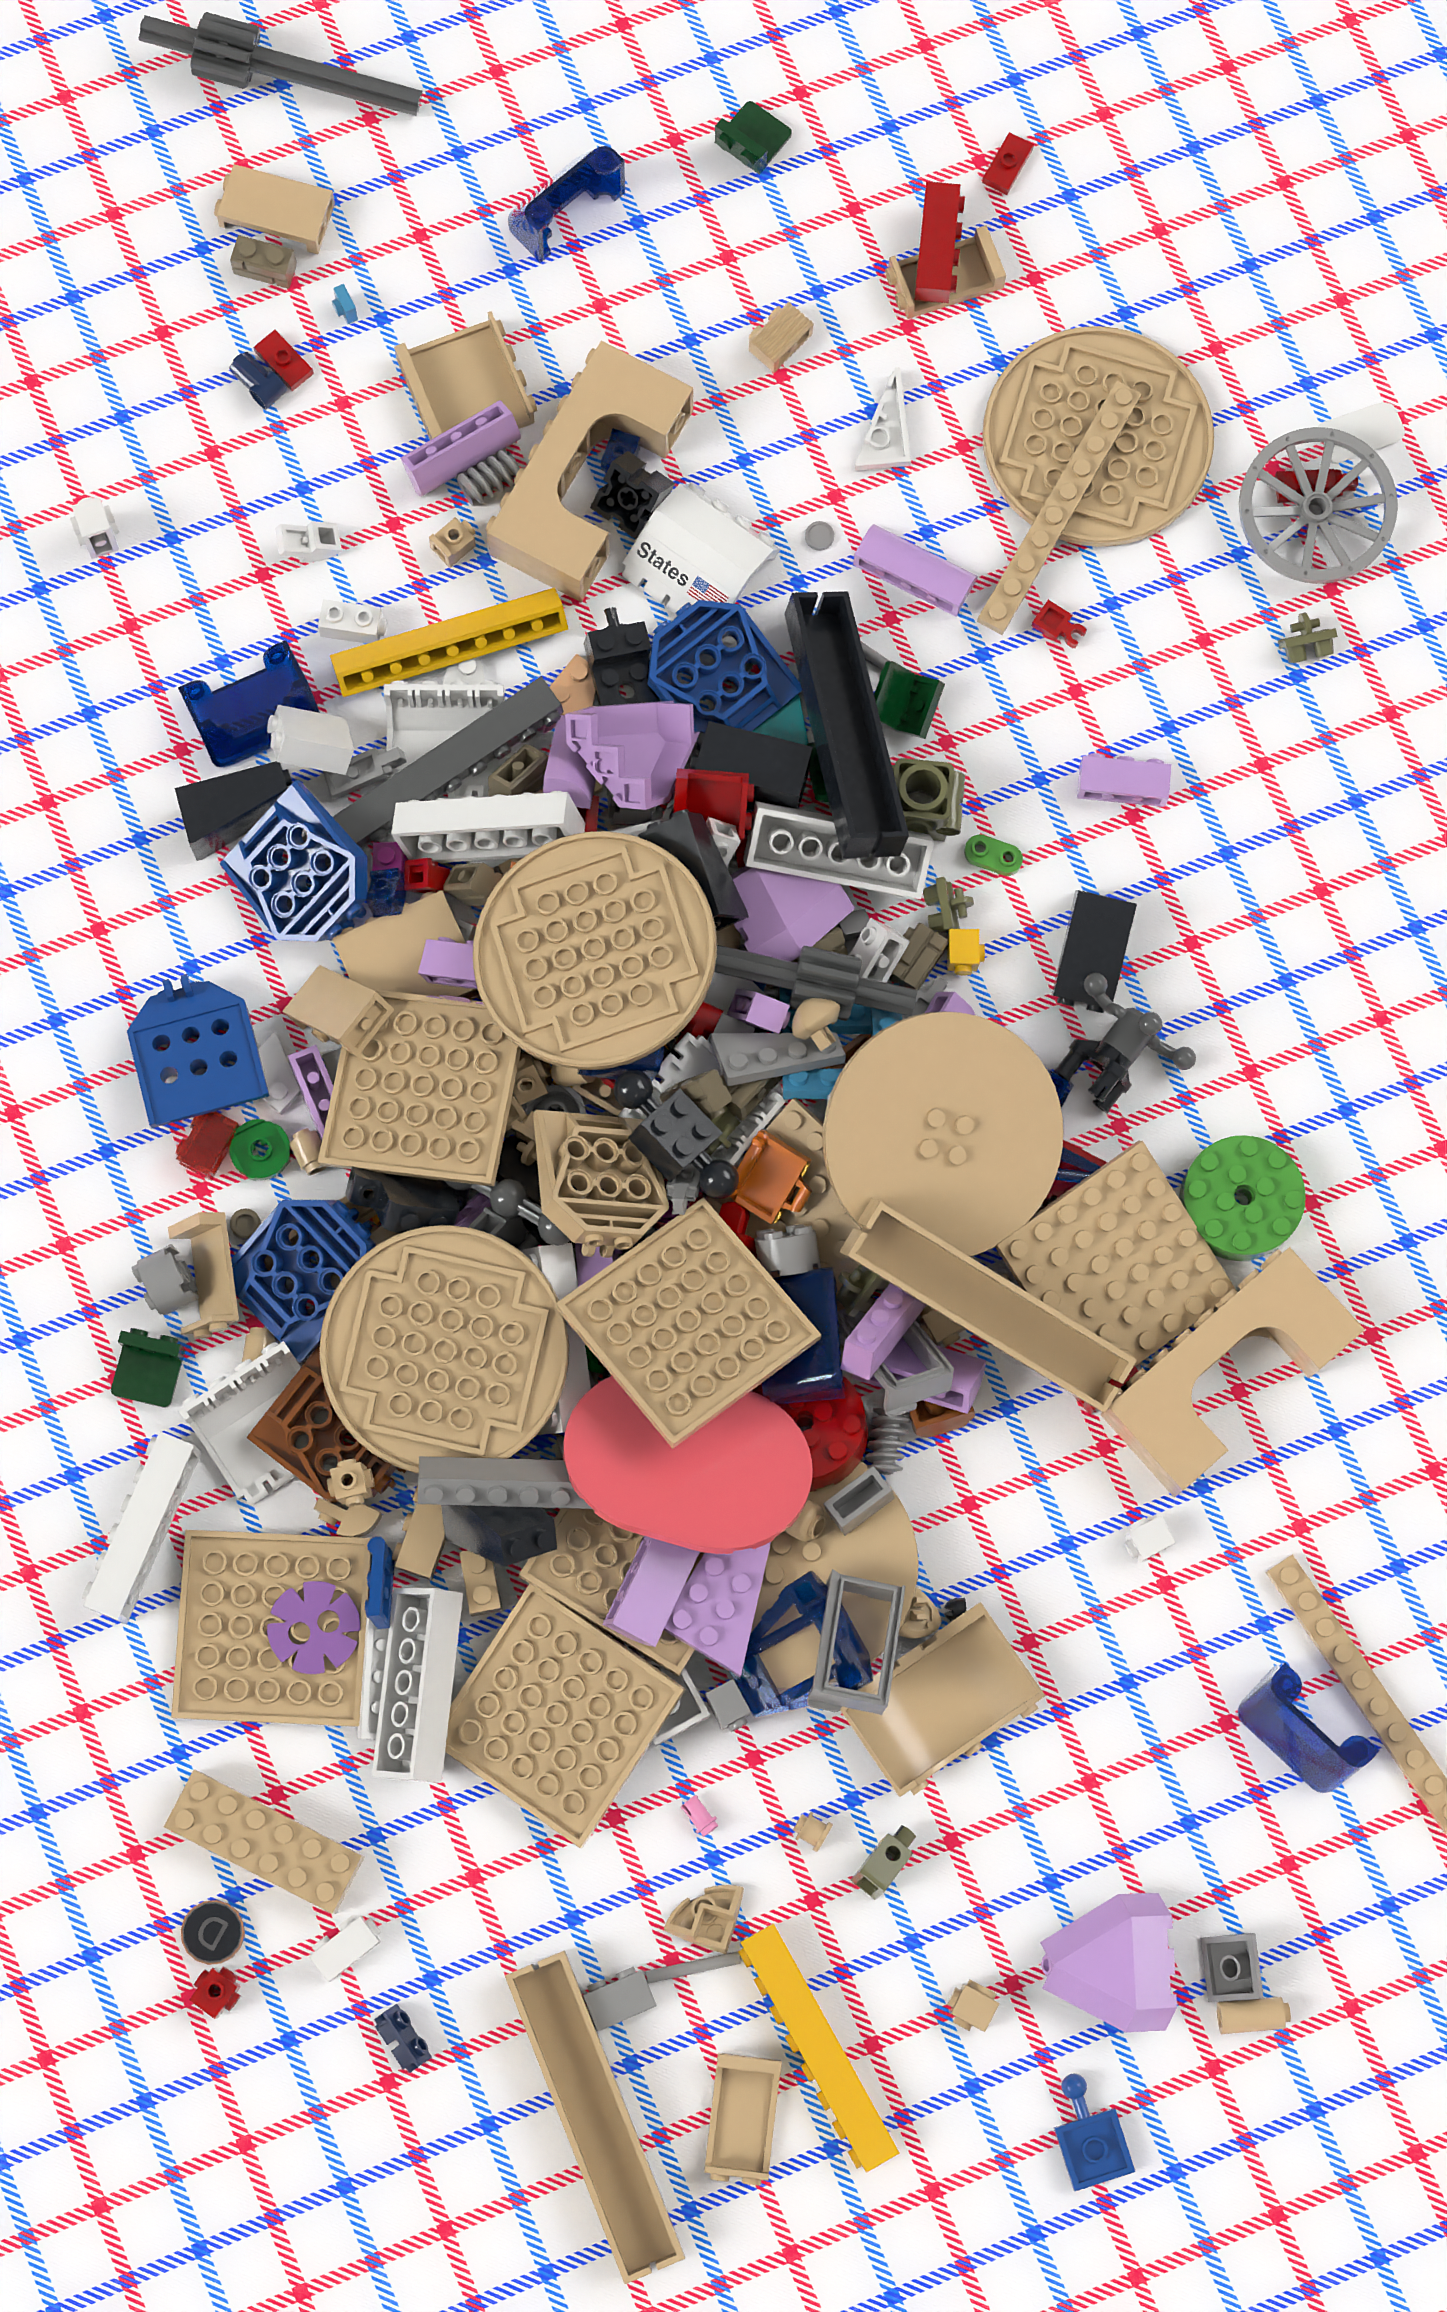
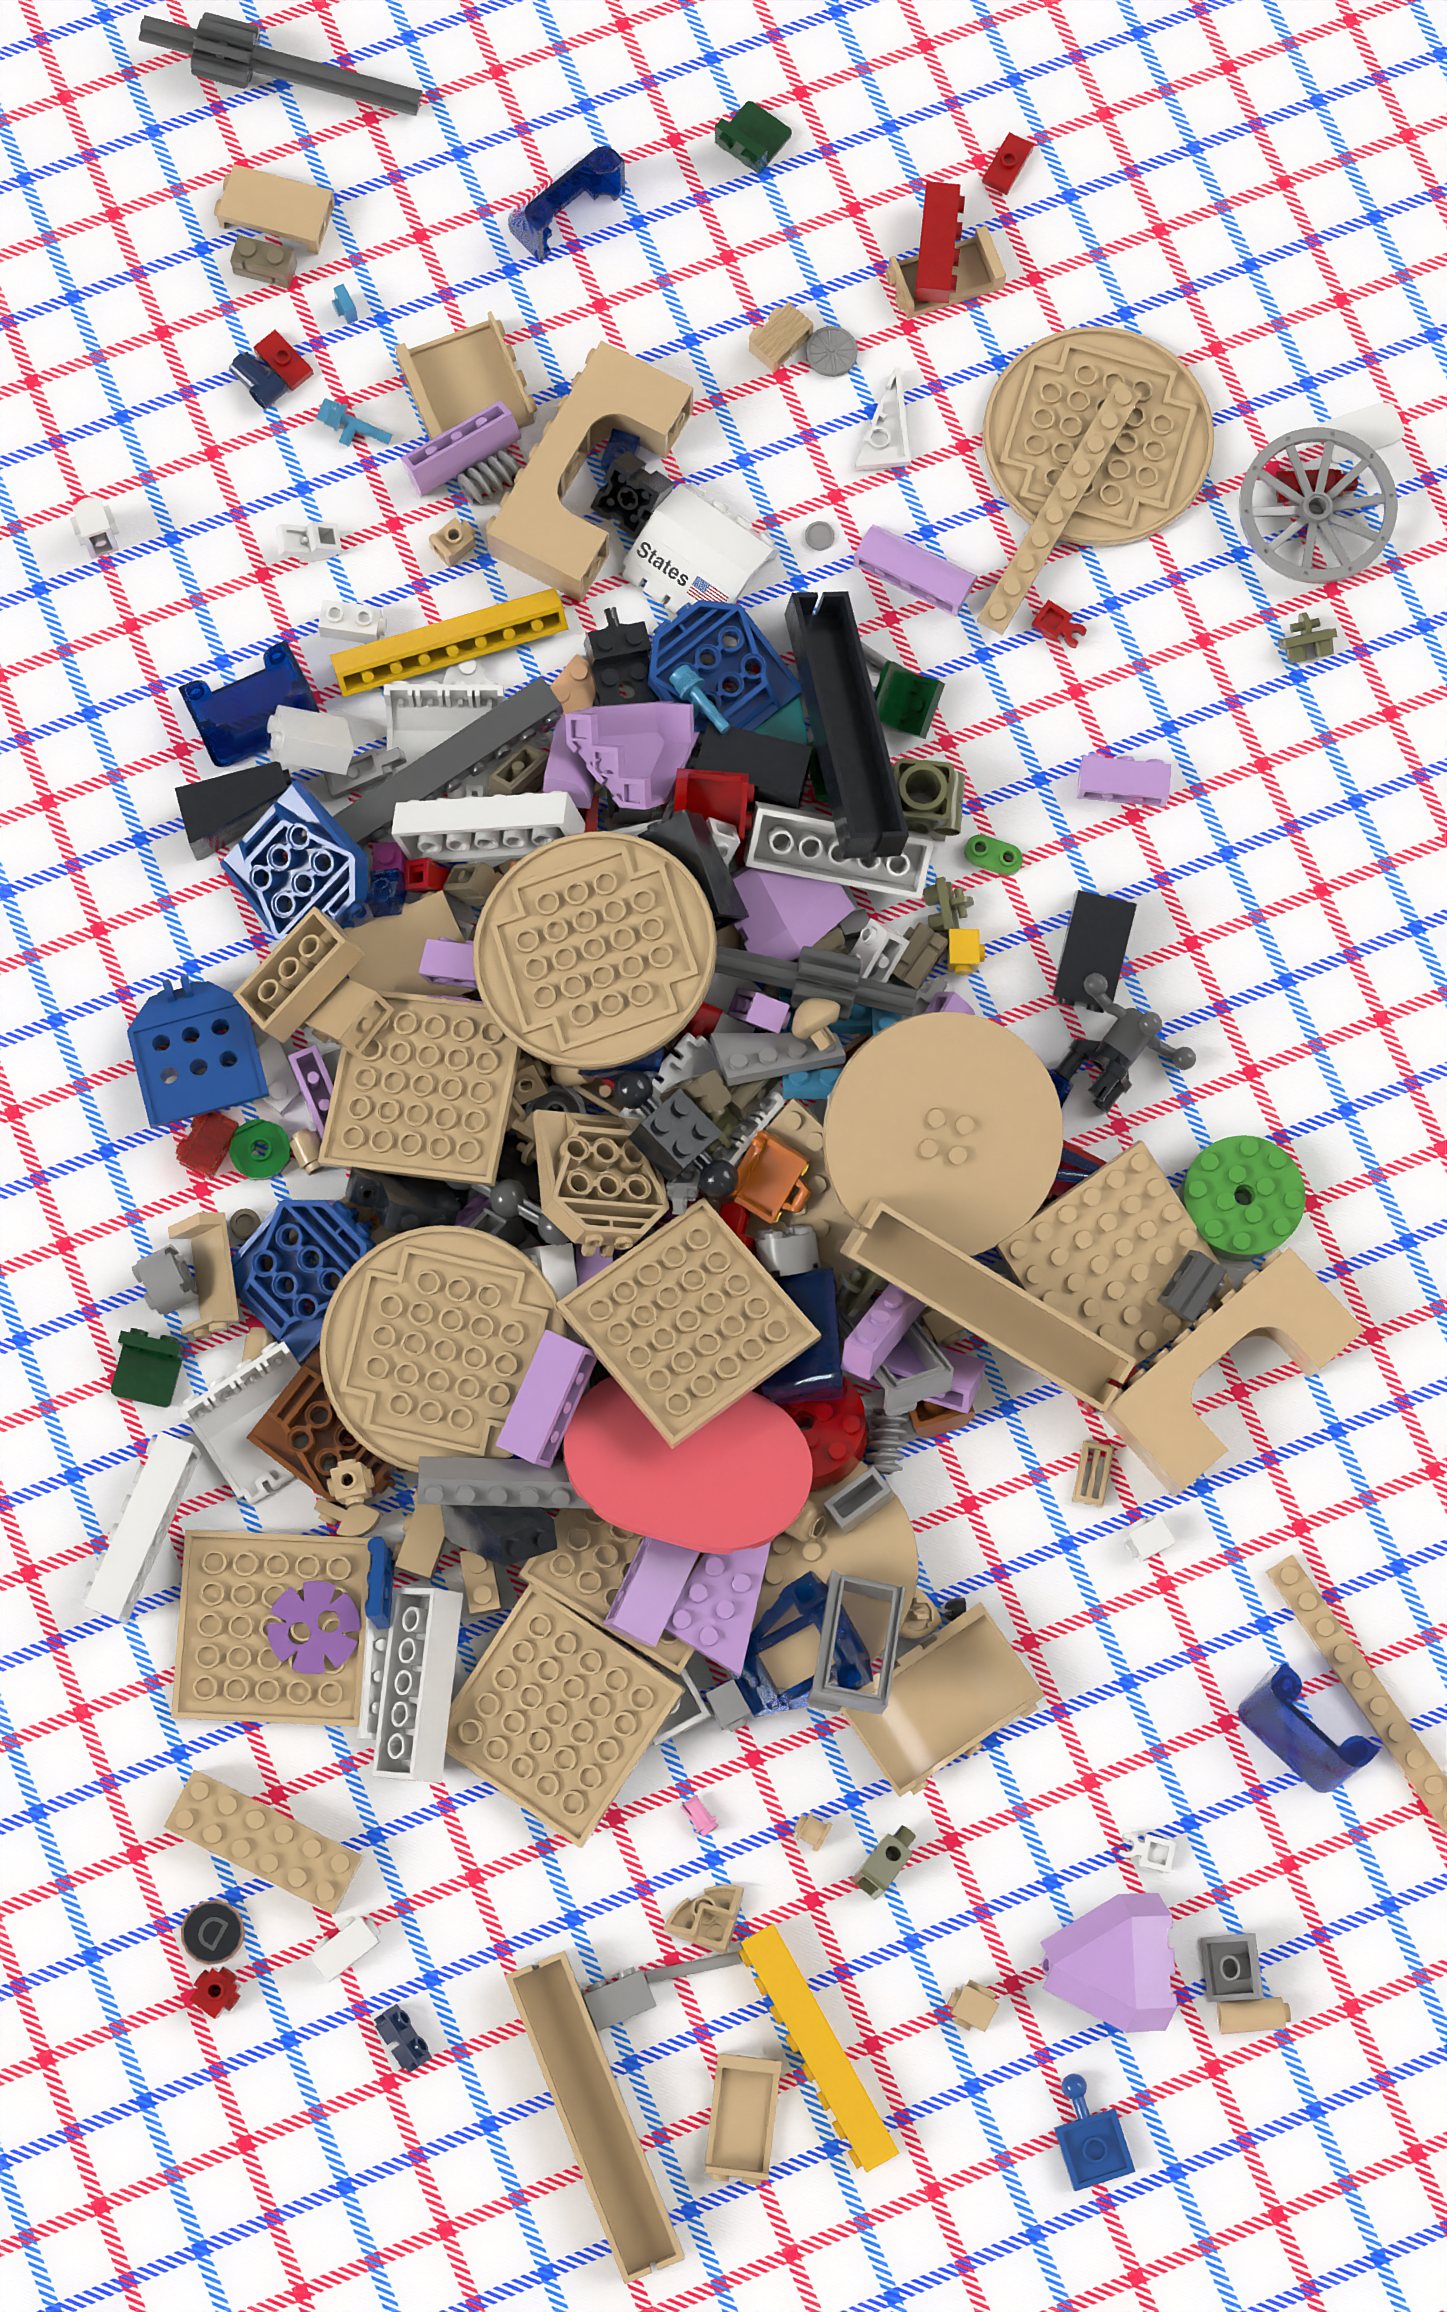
none -> tan brick [233,906,365,1044]
none -> dark azure piece [316,398,393,447]
none -> lavender brick [496,1329,598,1468]
none -> dark azure piece [669,665,731,734]
none -> light grey wheel [806,326,858,377]
none -> tan tile [1072,1440,1114,1508]
none -> white plate [1118,1833,1177,1873]
none -> dark grey brick [1157,1250,1227,1323]

